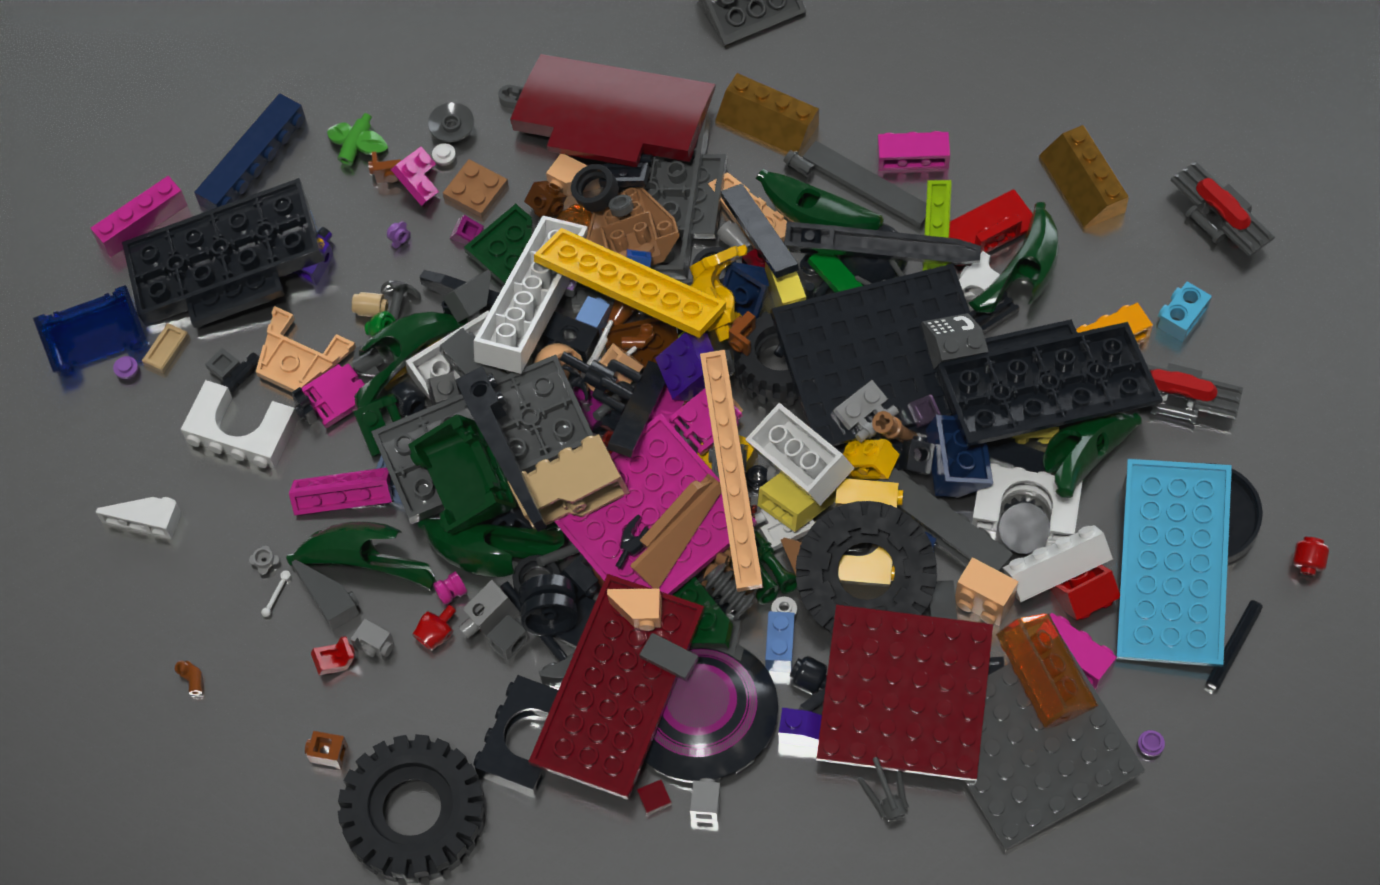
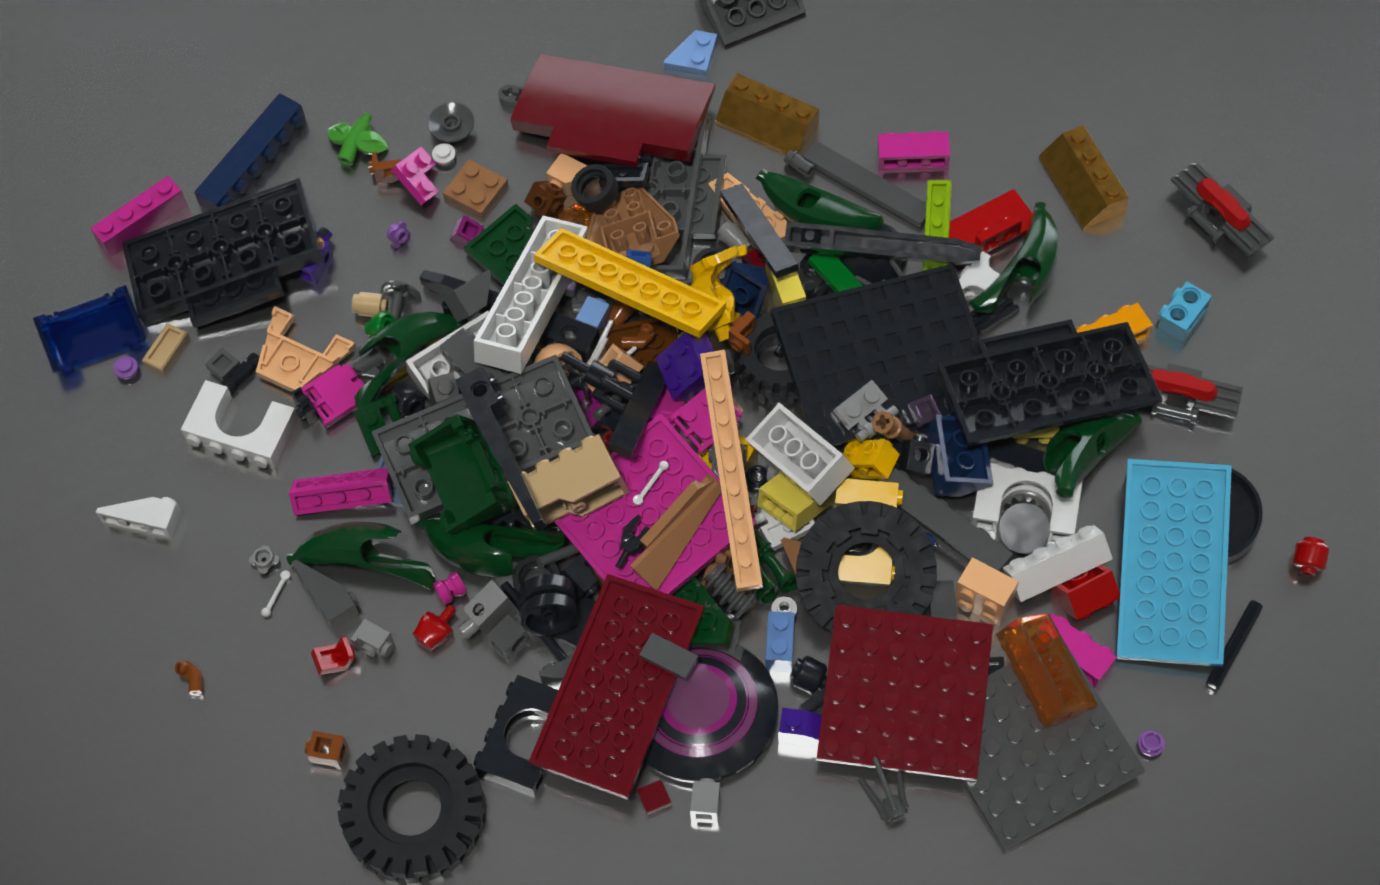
light nougat slope [607,589,662,631] -> none
dark grey tile [609,195,634,217] -> none
dark grey slope [921,313,988,369] -> none
none -> white hinge [633,461,669,506]
none -> light blue wing [664,30,718,76]

